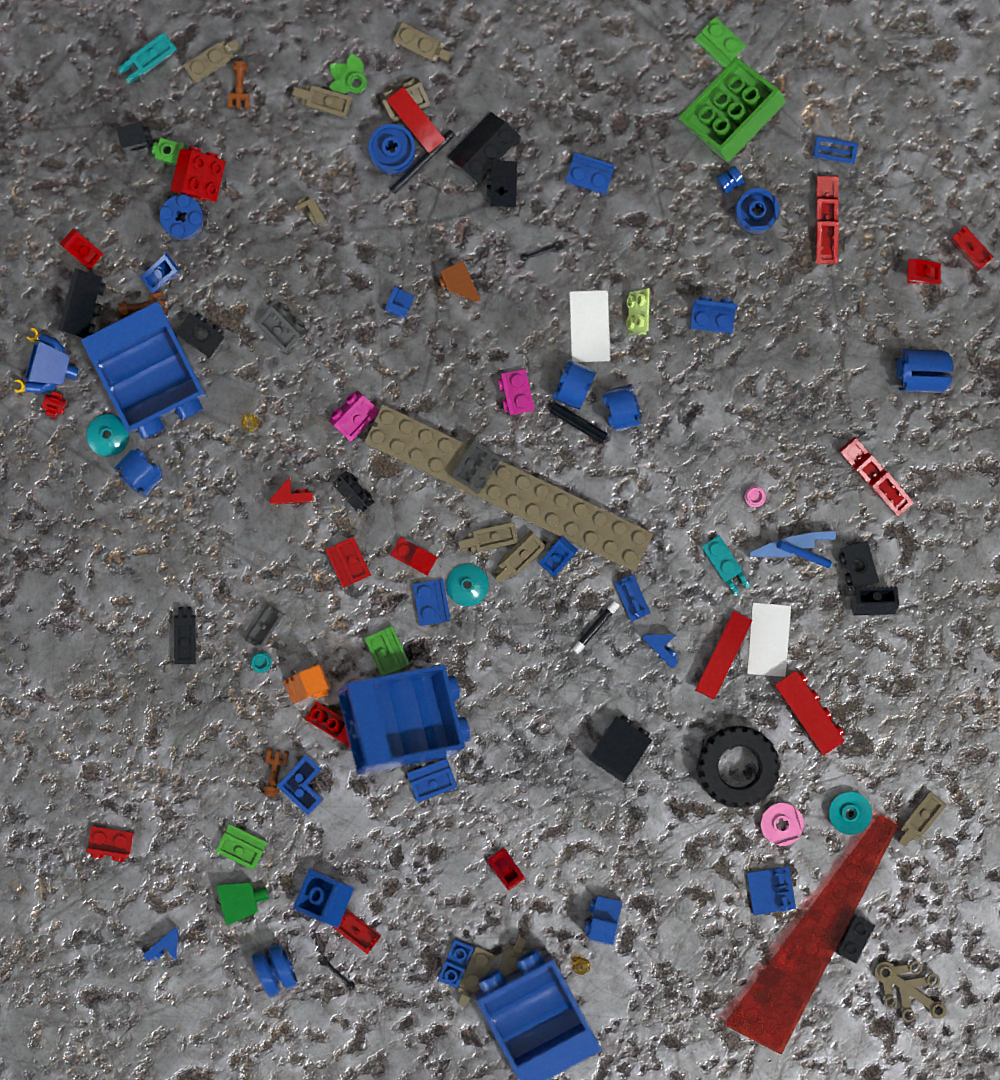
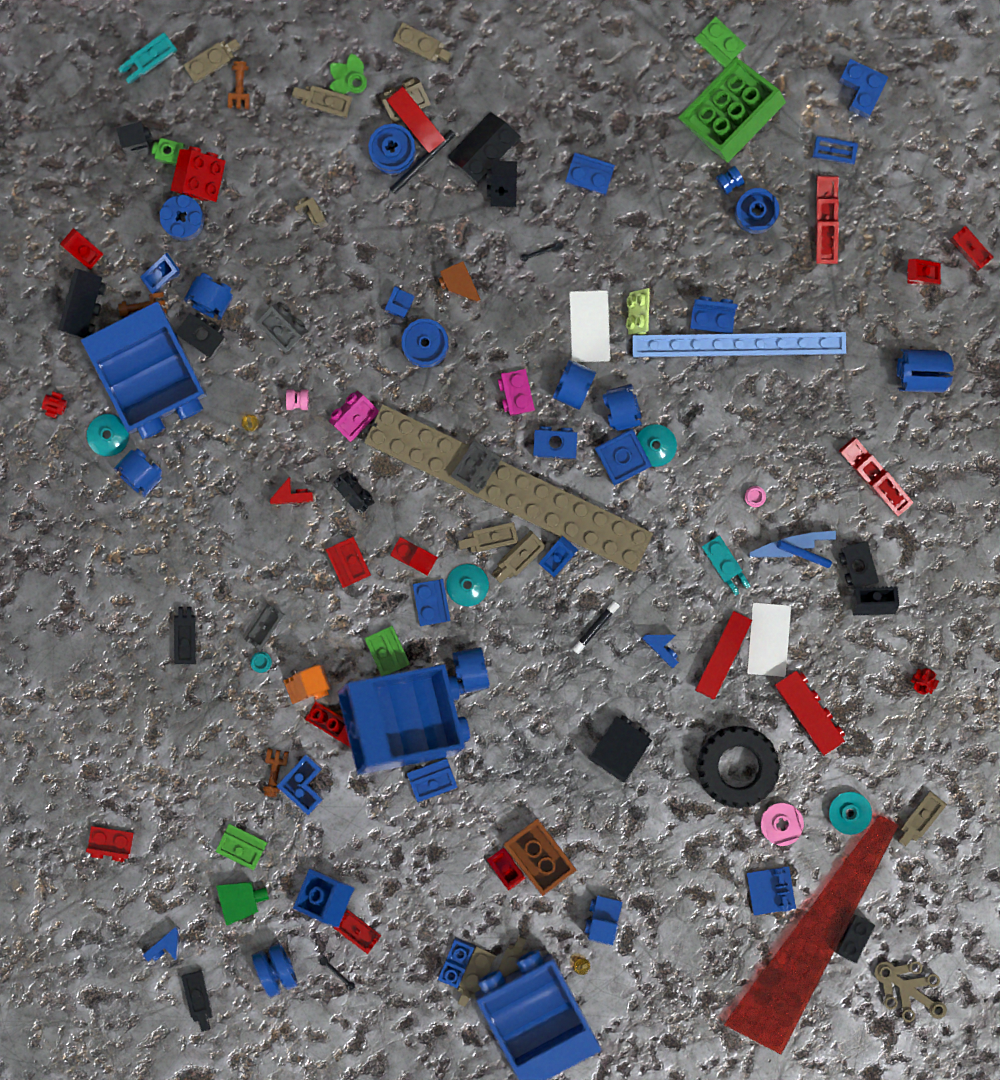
torso [14,328,78,394] -> none
black axle [550,403,608,443] -> none
blue hinge [614,574,650,622] -> none
none -> black hinge [181,970,213,1032]
none -> blue brick [184,273,233,320]
none -> bright pink wheel [286,389,309,410]
none -> blue wheel [402,319,449,368]
none -> blue brick [452,647,490,694]
none -> dark orange brick [503,818,577,896]
none -> blue brick [533,426,577,460]
none -> blue plate [595,428,652,486]
none -> light blue plate [632,332,846,358]
none -> teal dish [637,424,677,467]
none -> blue brick [839,59,888,120]
none -> red gear [911,668,939,694]

